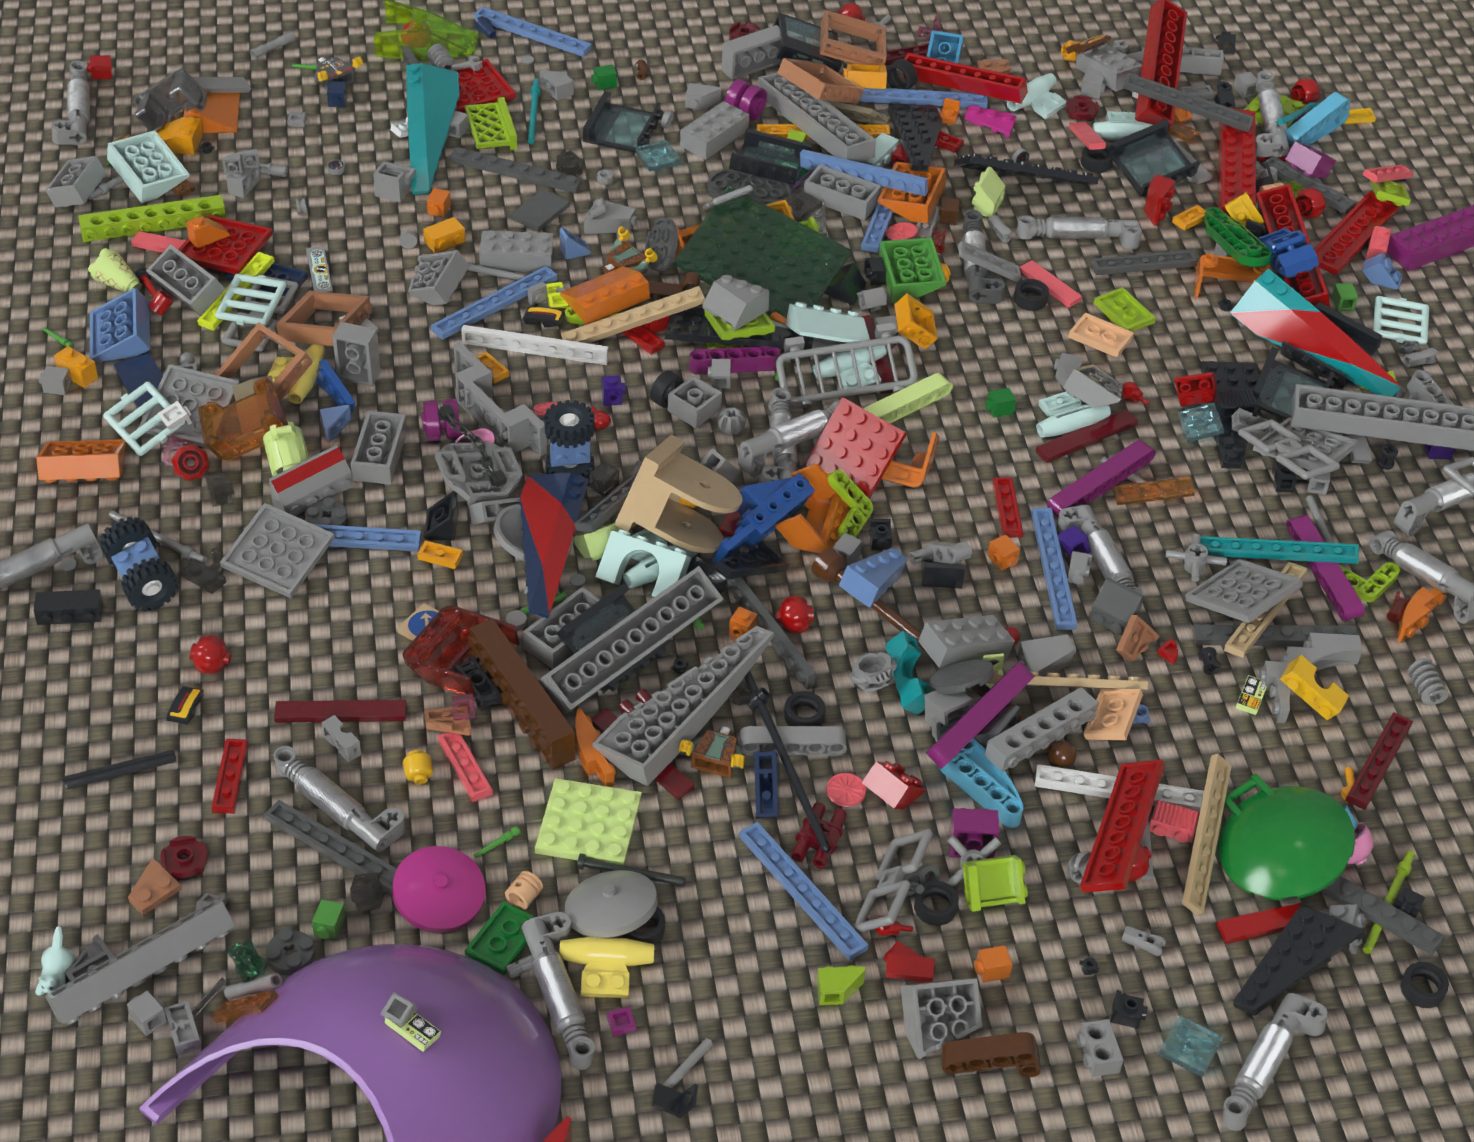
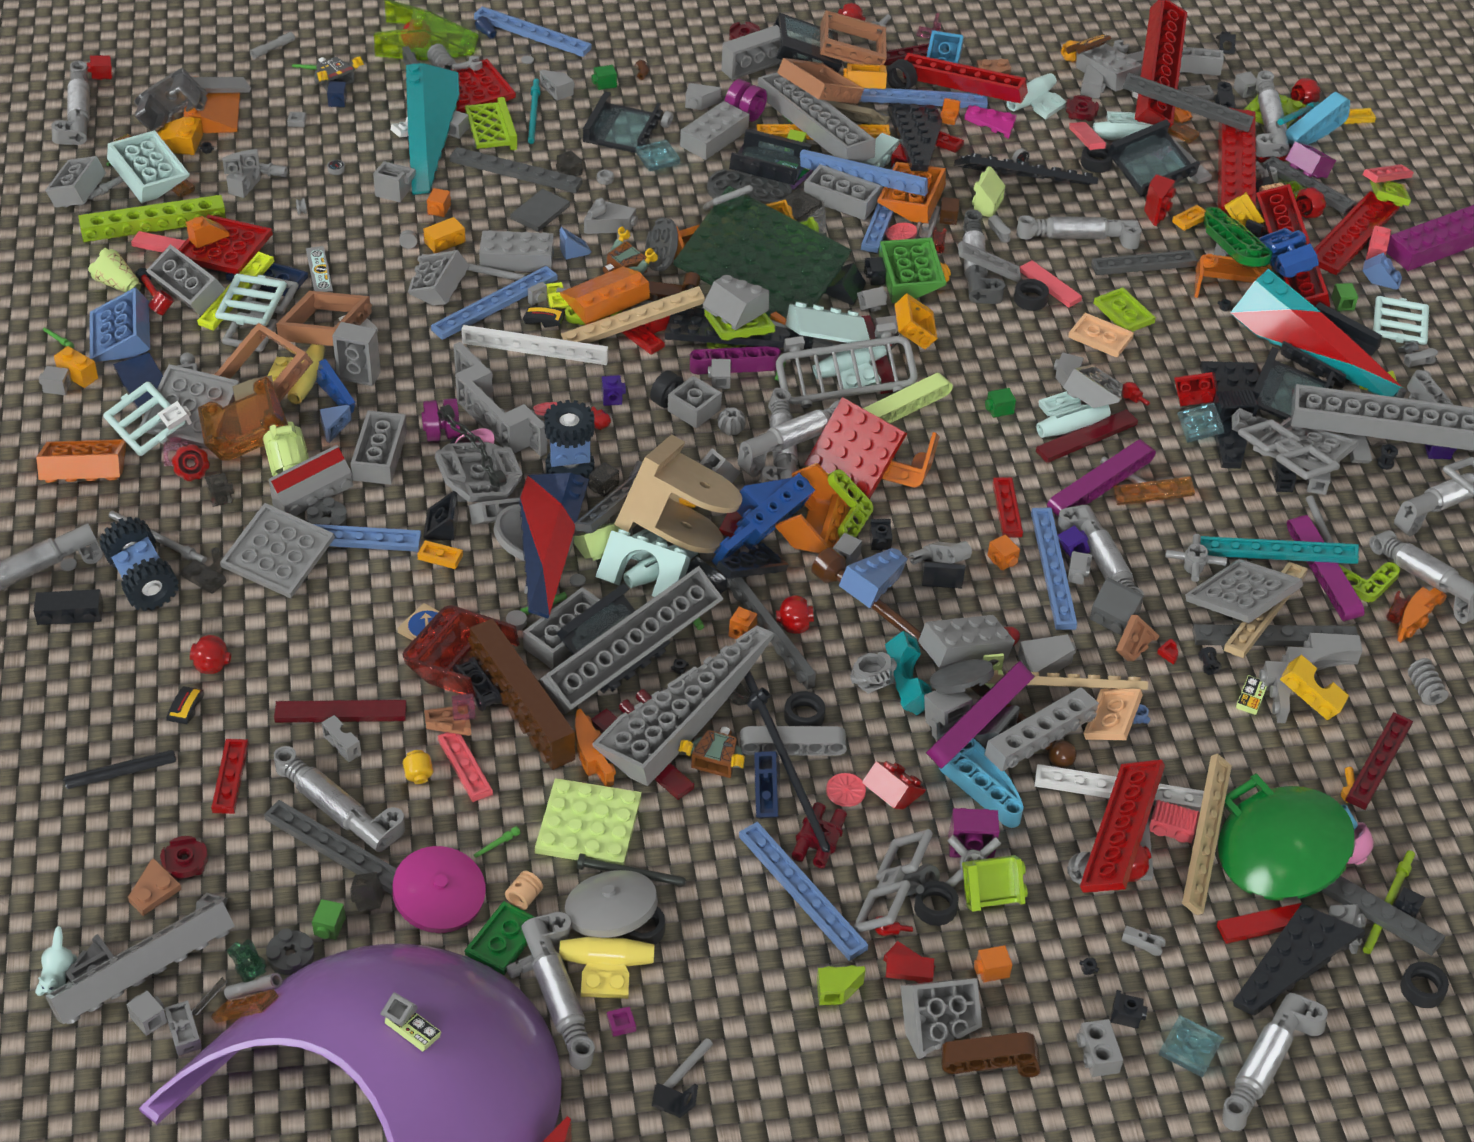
light orange plate [476,351,509,384] -> none

